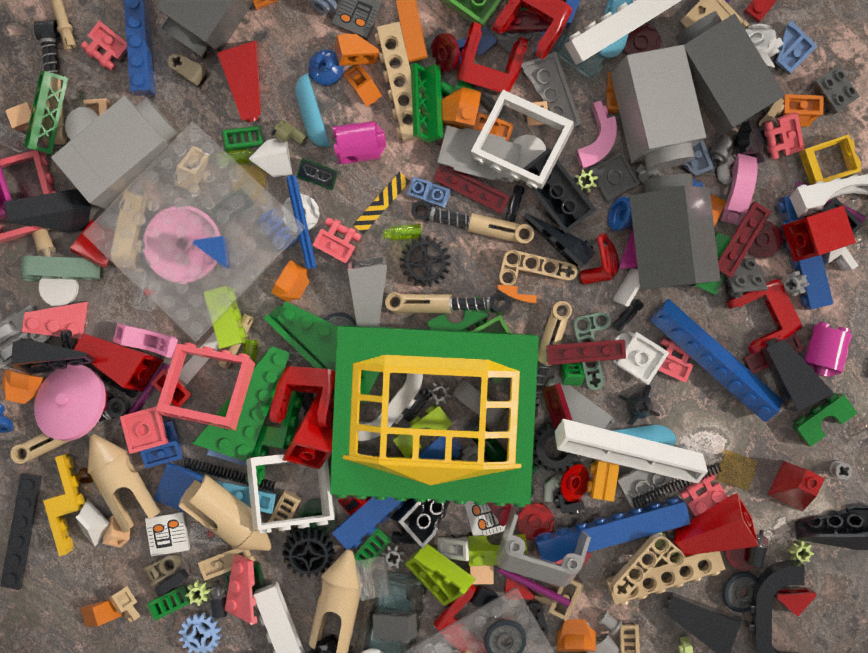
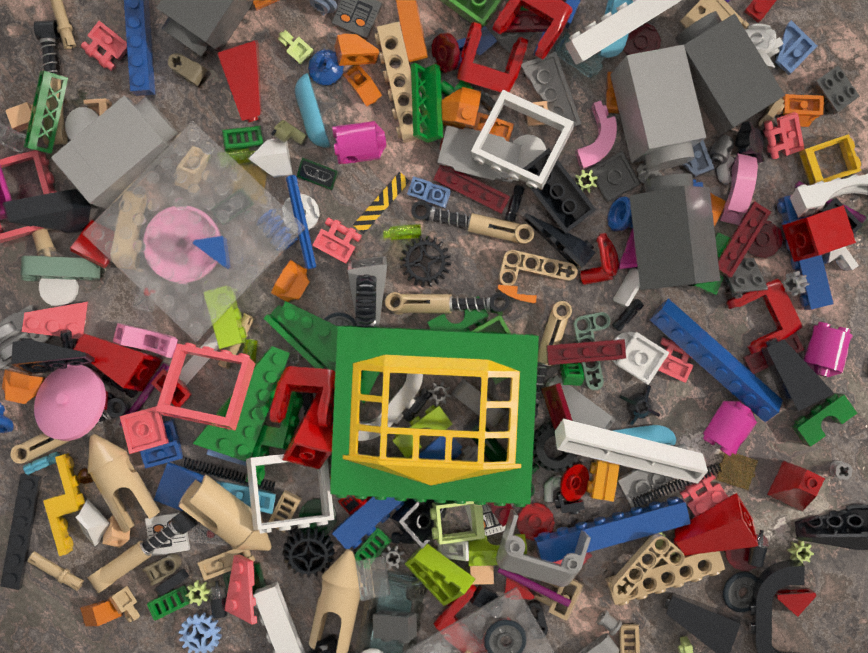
orange slope [557,619,597,652] -> none
none -> medium azure axle [23,452,60,475]
none -> tan pin [27,551,84,591]
none -> piece [88,510,198,593]
none -> yellowish green plate [277,30,314,65]
none -> black gear [355,274,377,328]
none -> yellowish green window [430,500,485,545]
none -> dark pink cylinder [702,401,757,456]

